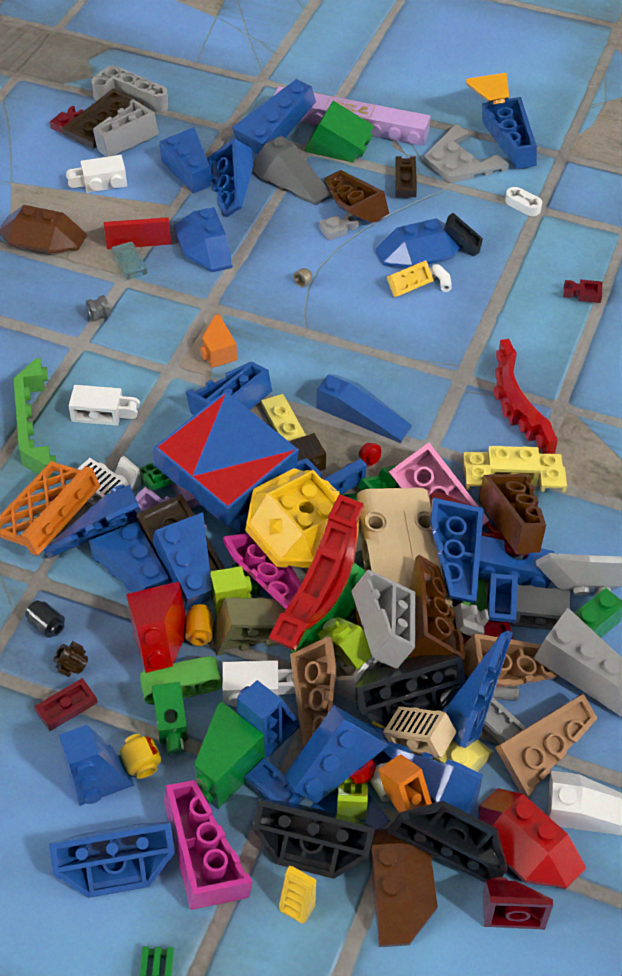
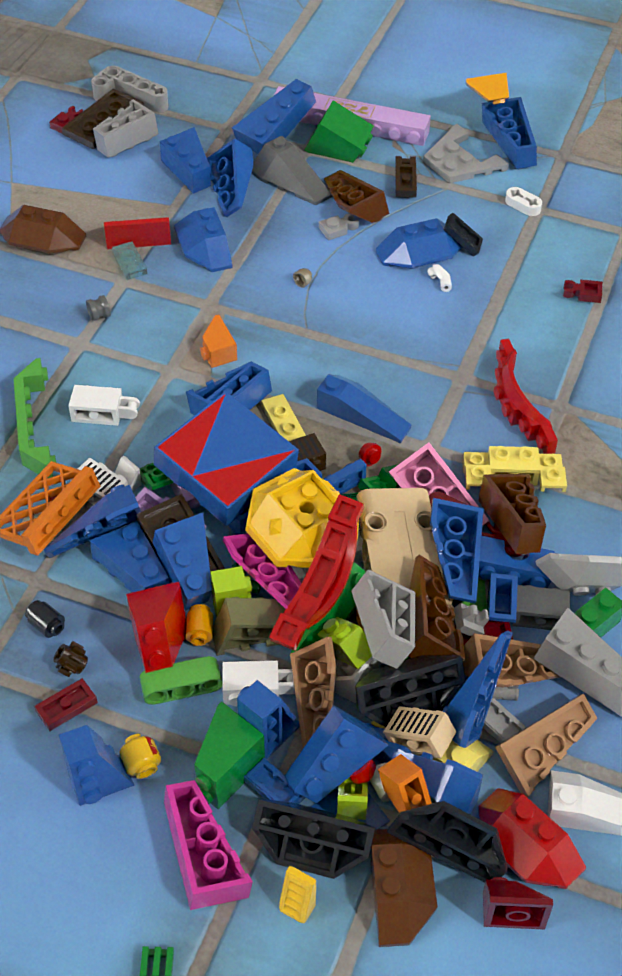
blue wedge [49,822,175,898] -> none
white brick [66,155,127,193] -> none
green torso [152,681,188,755] -> none
yellow plate [386,261,434,297] -> none

